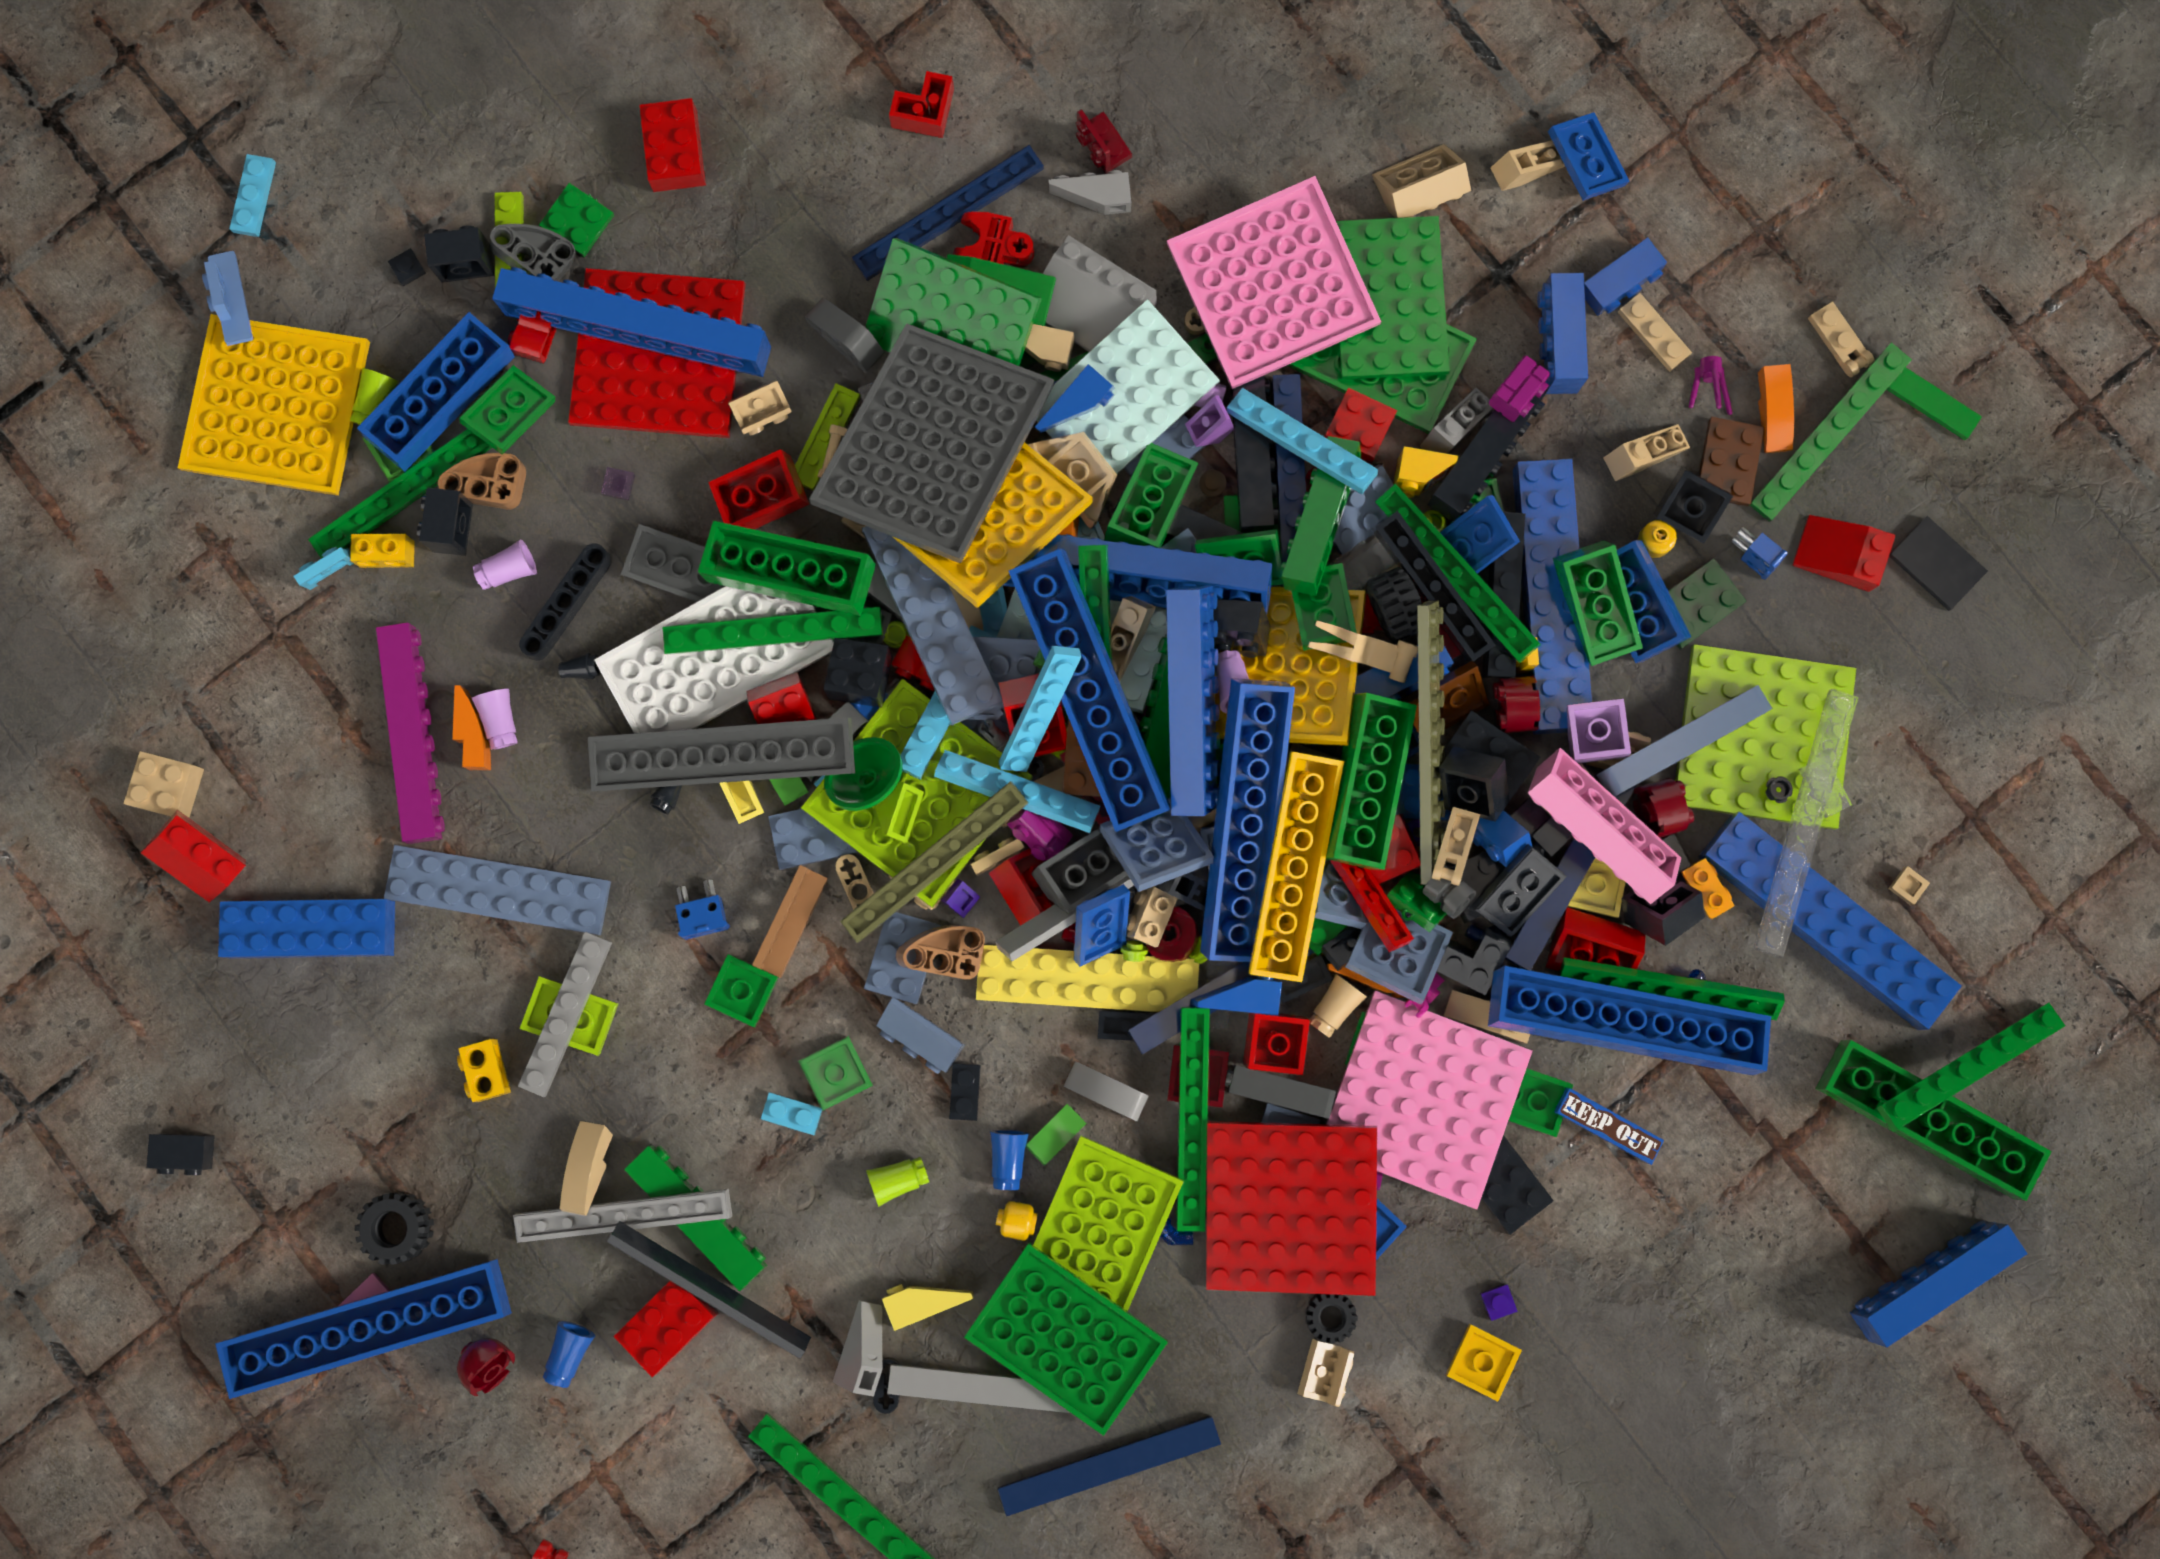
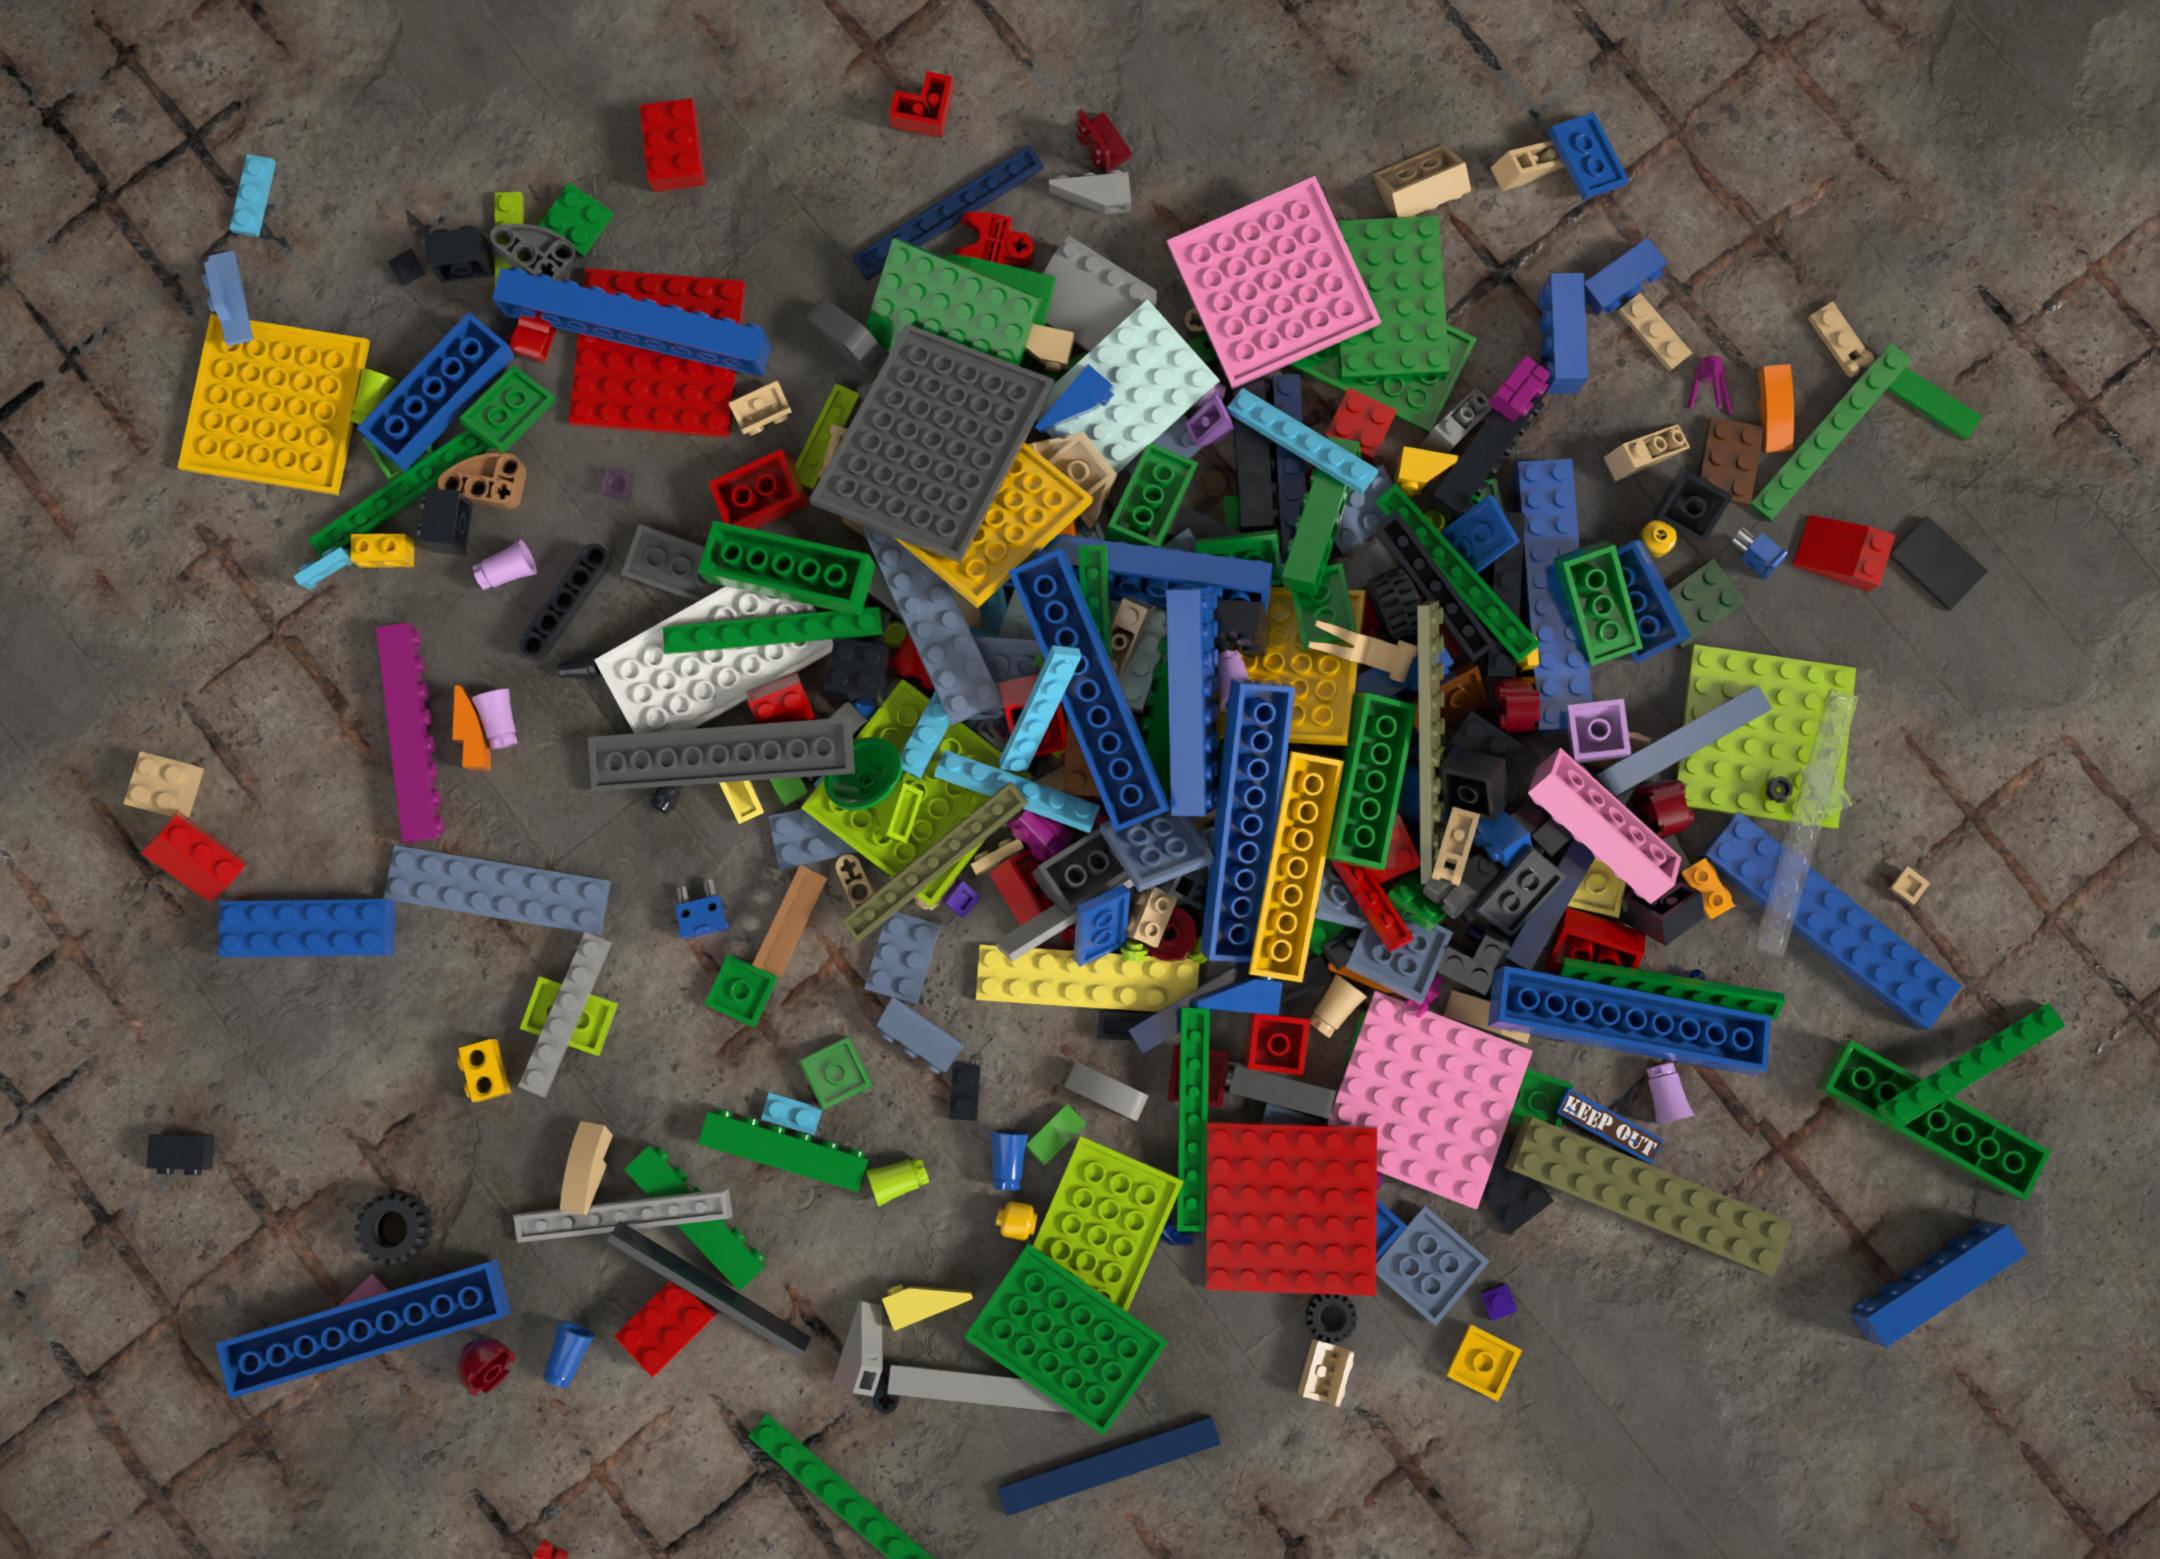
medium nougat beam [896,925,985,979] -> none
none -> green brick [698,1108,870,1192]
none -> sand blue plate [1376,1205,1490,1326]
none -> olive brick [1505,1116,1792,1276]
none -> lavender plant [1646,1063,1695,1125]

